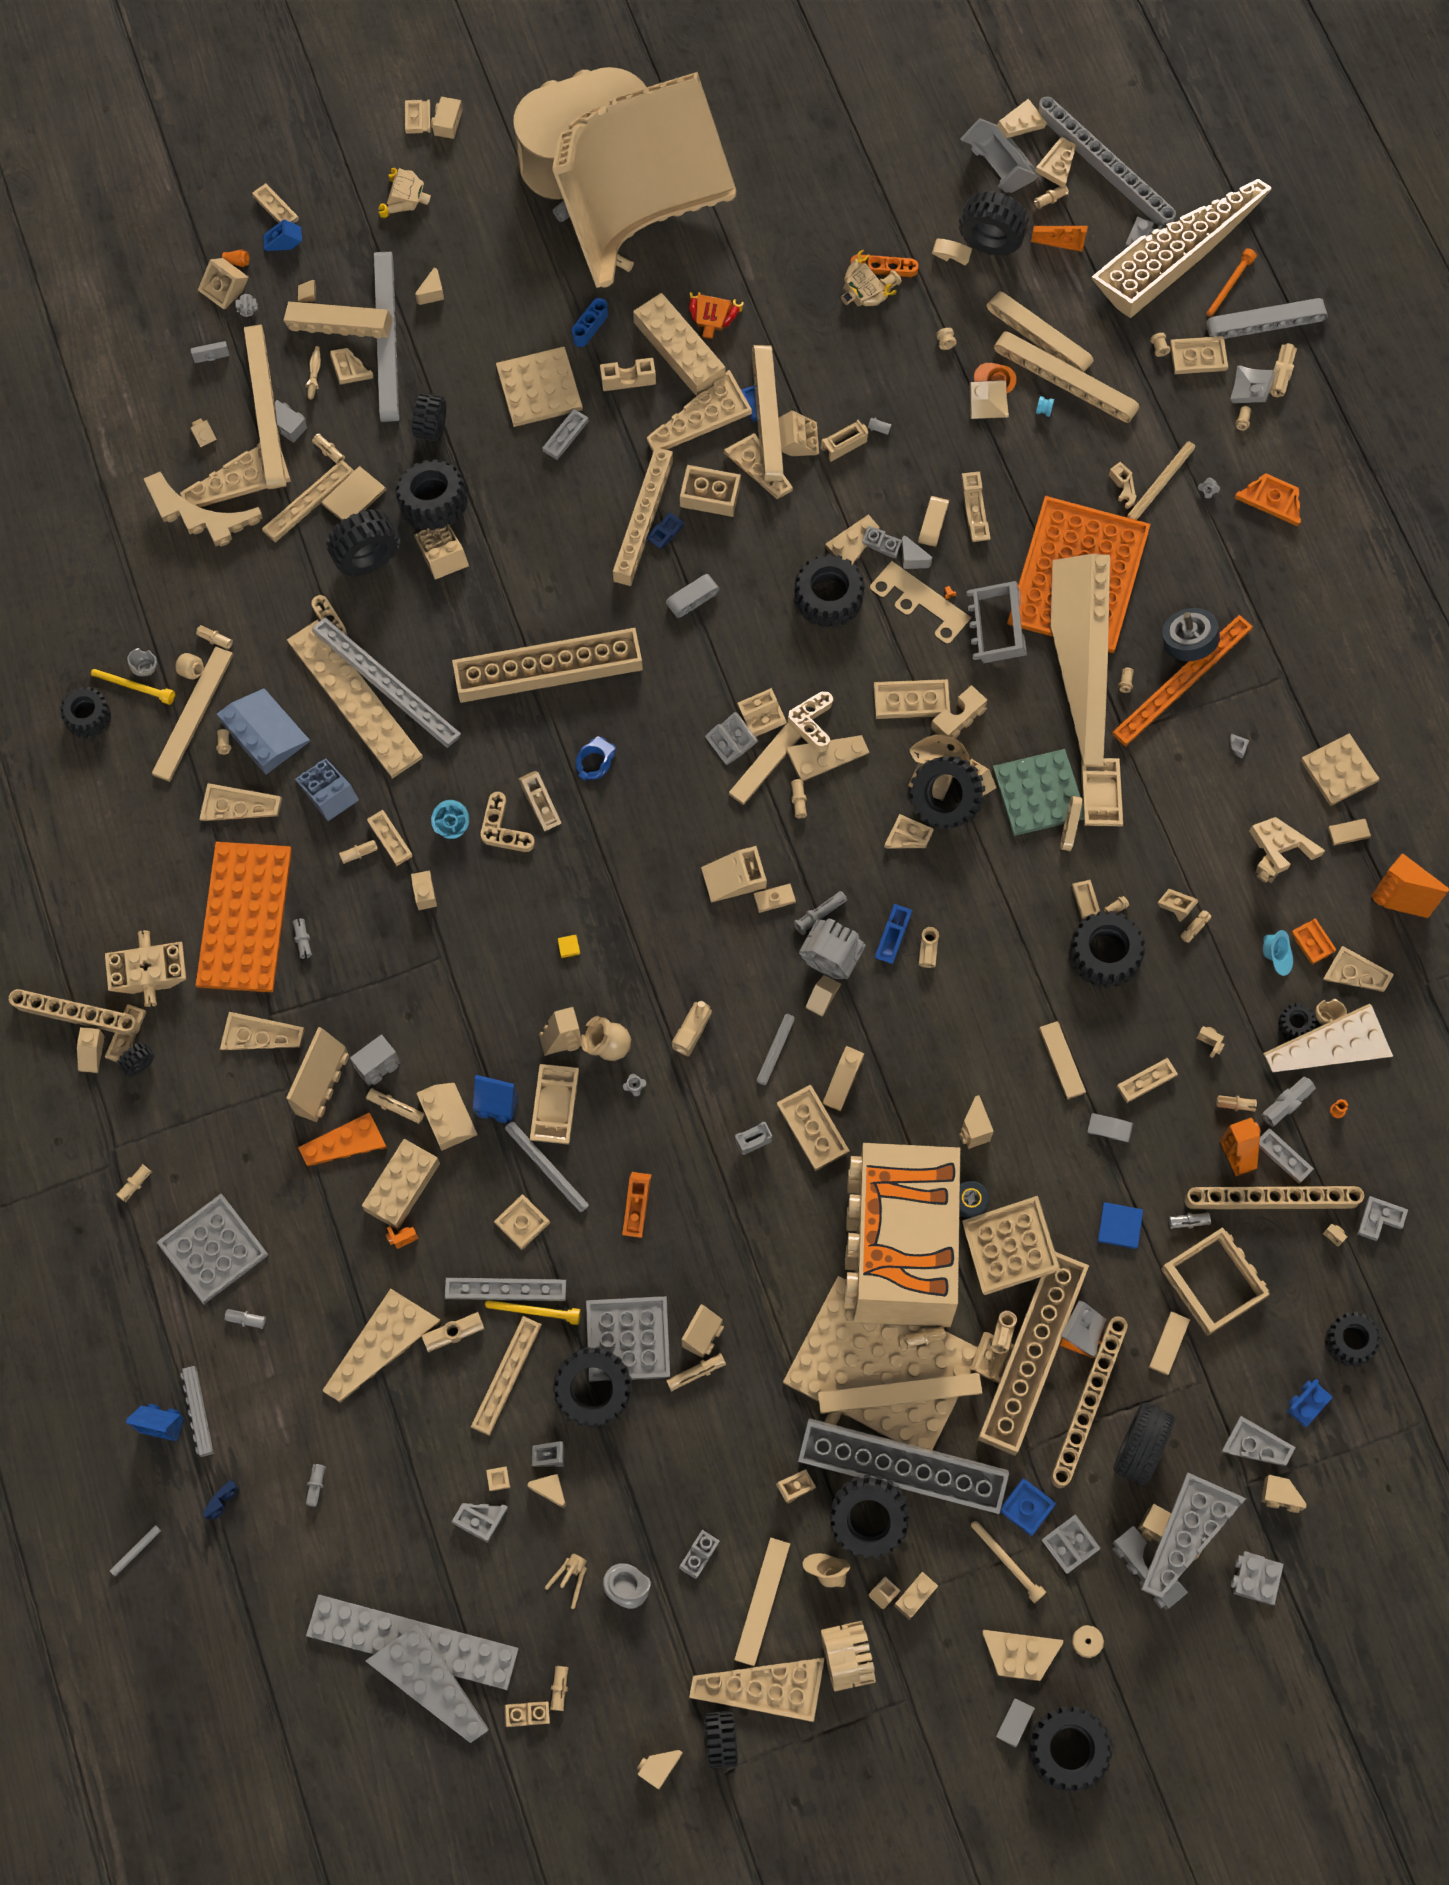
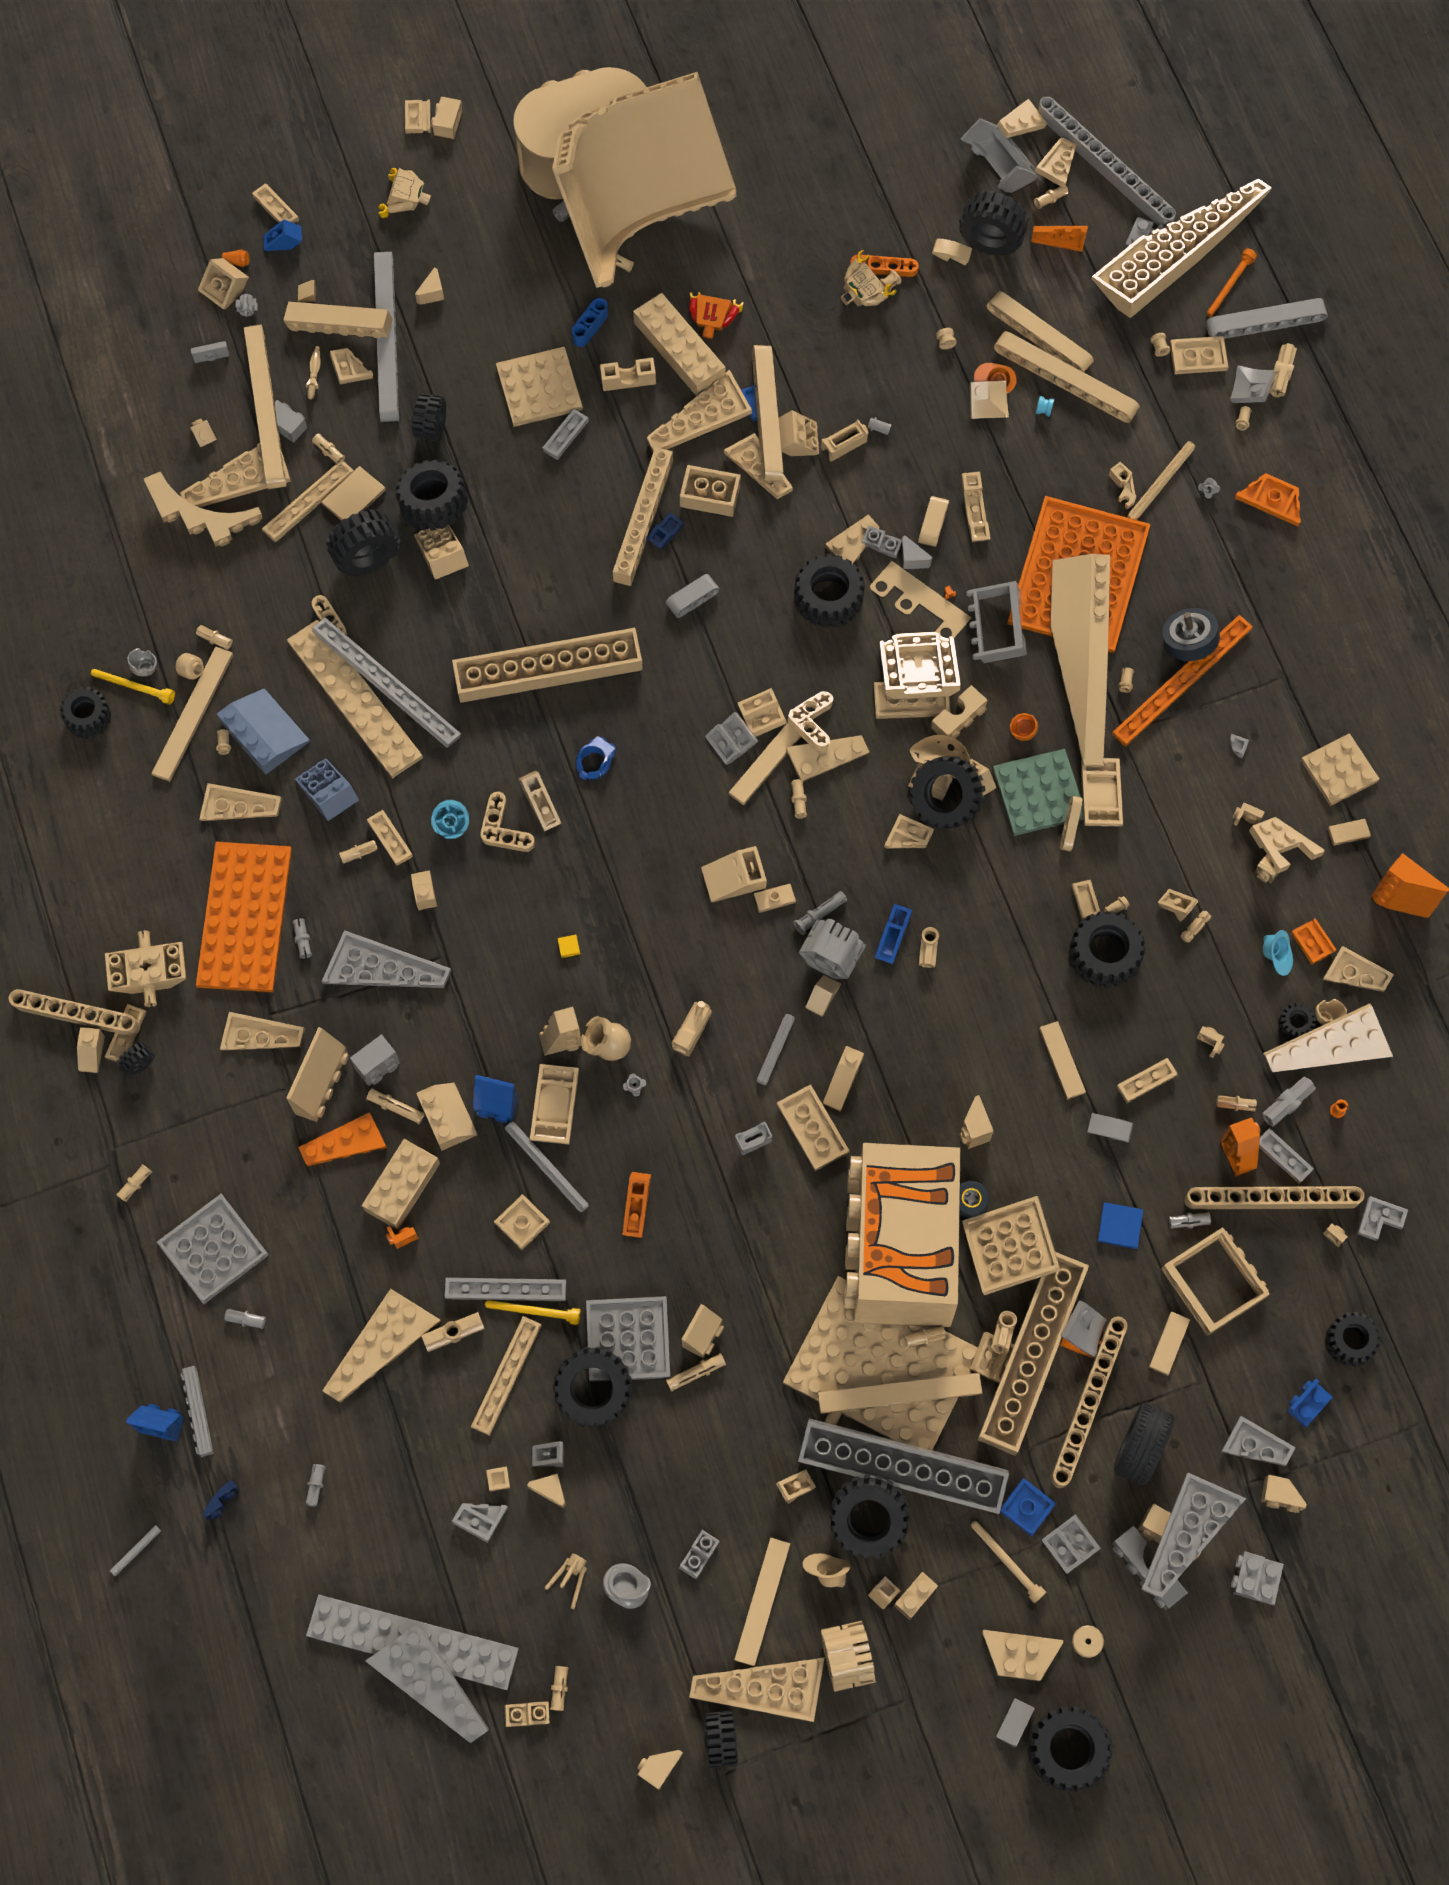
none -> light grey wing [322,930,451,988]
none -> tan wedge [880,632,961,699]
none -> orange hair [1010,713,1038,741]
none -> tan bracket [1233,803,1264,826]

